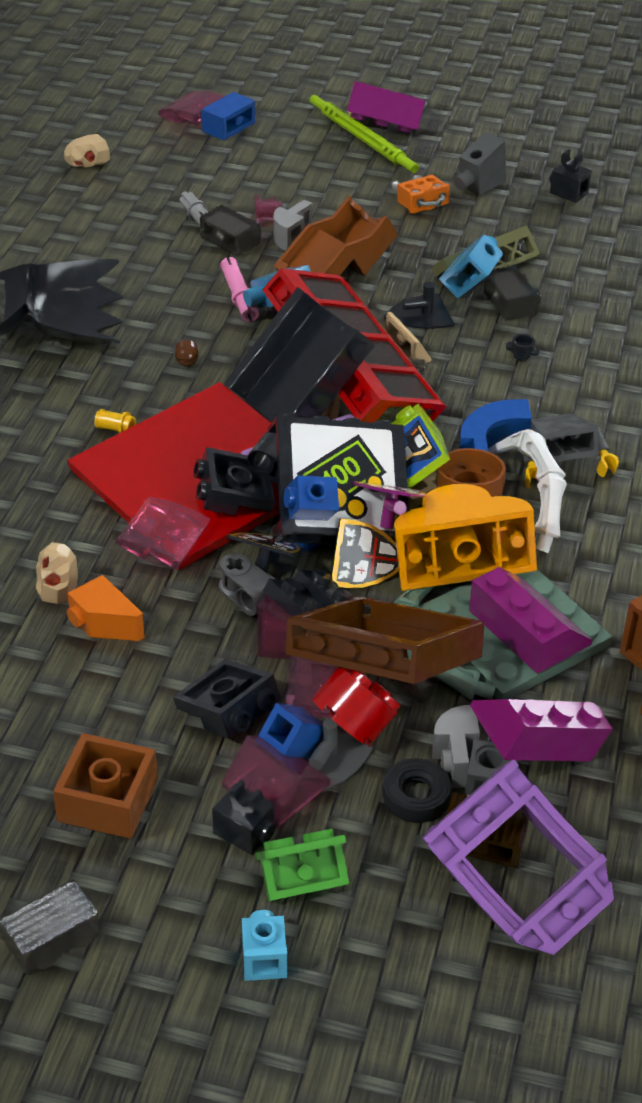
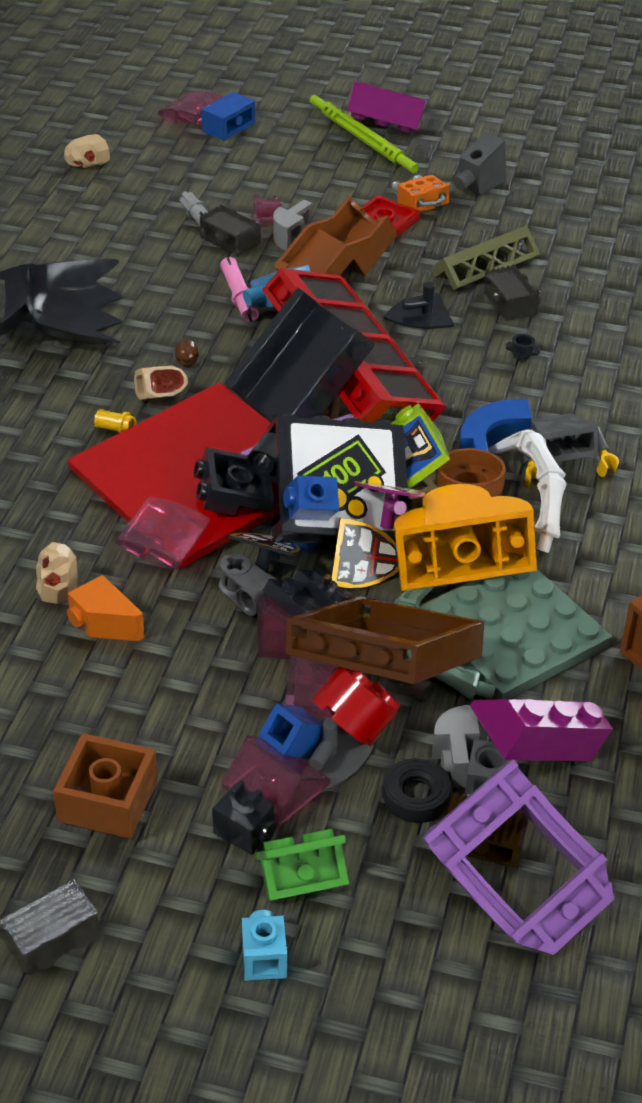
black plate [173,658,281,739] -> none
tan slope [386,312,432,366] -> none
dark azure torso [439,235,503,298] -> none
magenta slope [469,567,592,674] -> none
black brick [549,149,592,203] -> none
none -> rock [134,365,188,400]
none -> red tile [362,195,420,237]

